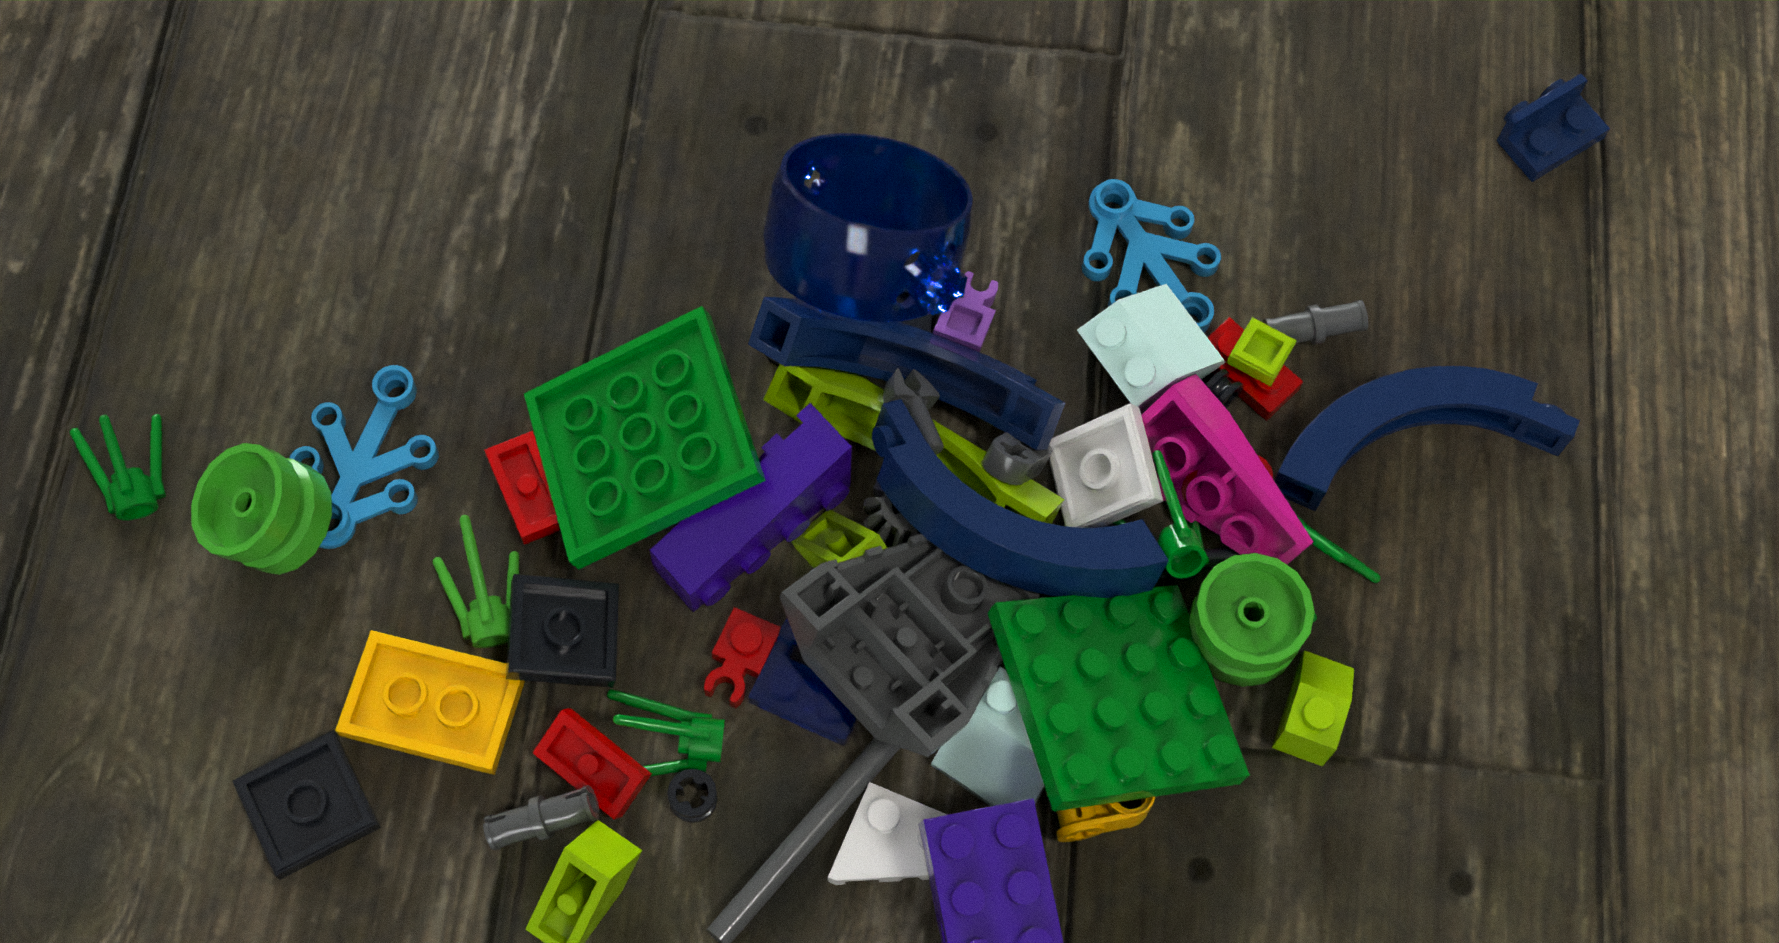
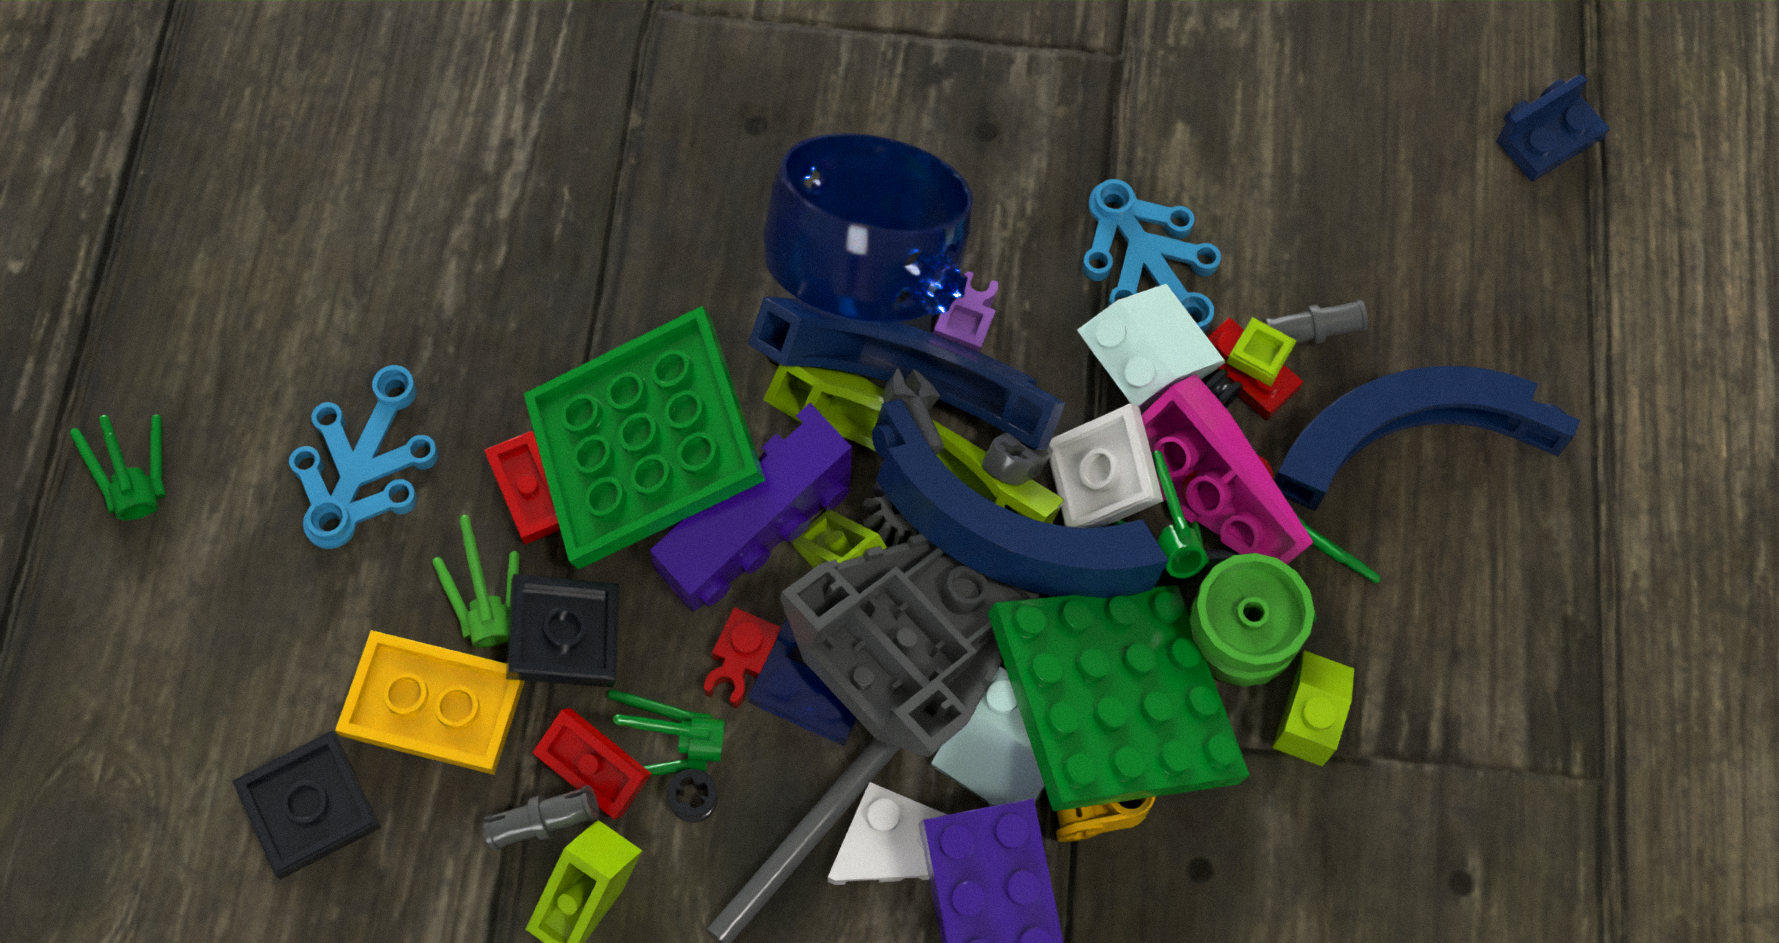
bright green wheel [191,443,332,575] -> none

